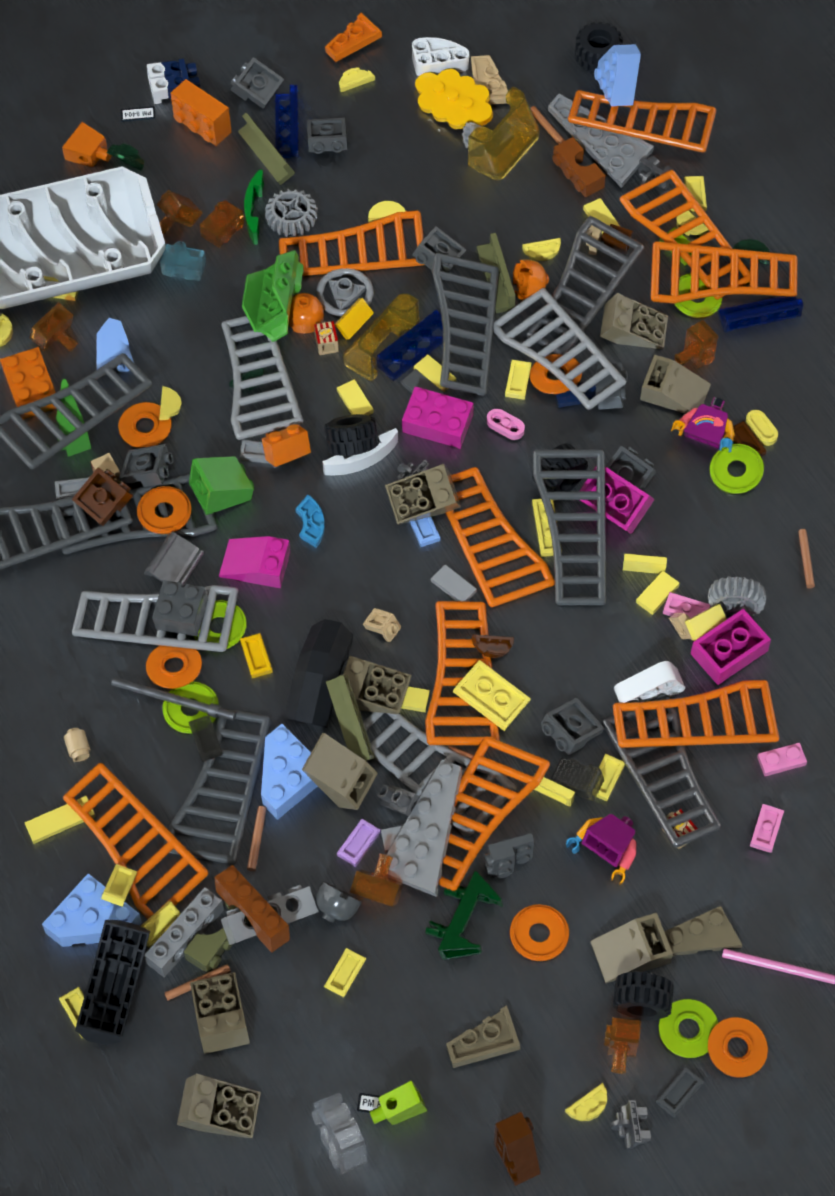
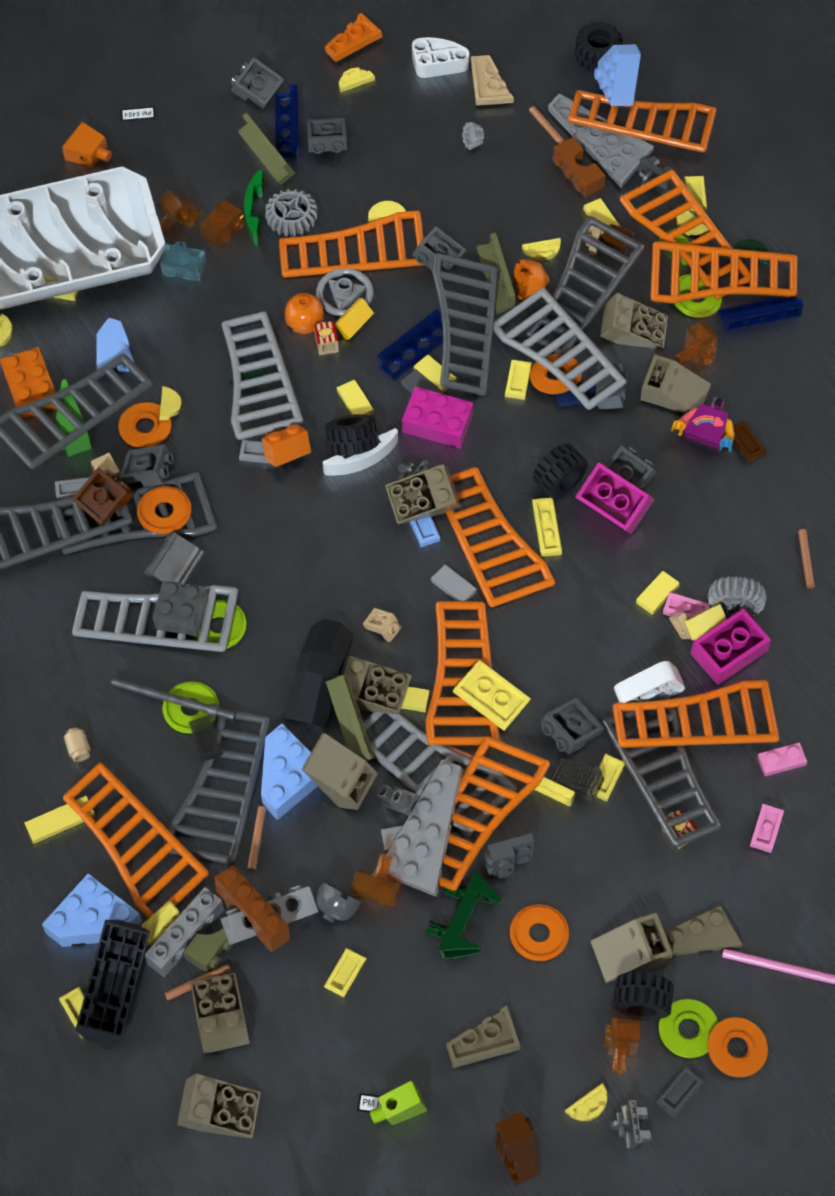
clear orange brick [29,302,78,352] -> none
light yellow tile [101,864,137,907] -> none
clear green tile [107,143,144,171] -> none
orange piece [146,646,202,689] -> none
hips [147,58,201,104] -> none
orange brick [170,79,232,146] -> none
bright green slope [189,456,255,515] -> none
dark pink slope [219,536,291,589] -> none
yellow tile [240,633,273,679] -> none
bright green slope [242,250,304,342] -> none
dark azure tile [295,495,325,548] -> none
clear brick [311,1092,368,1174] -> none
lavender tile [337,819,381,867] -> none
clear yellow windscreen [343,294,419,382] -> none
yellow plate [415,69,493,129] -> none
clear yellow windscreen [468,87,539,180] -> none
reddish brown tile [471,634,514,658] -> none
bright pink plate [487,409,525,440] -> none
dark grey bar [533,449,606,606] -> none
magenta torso [566,814,637,885] -> none
light yellow tile [623,554,667,574] -> none
lime piece [710,444,764,494] -> none
light yellow tile [745,410,778,446] -> none

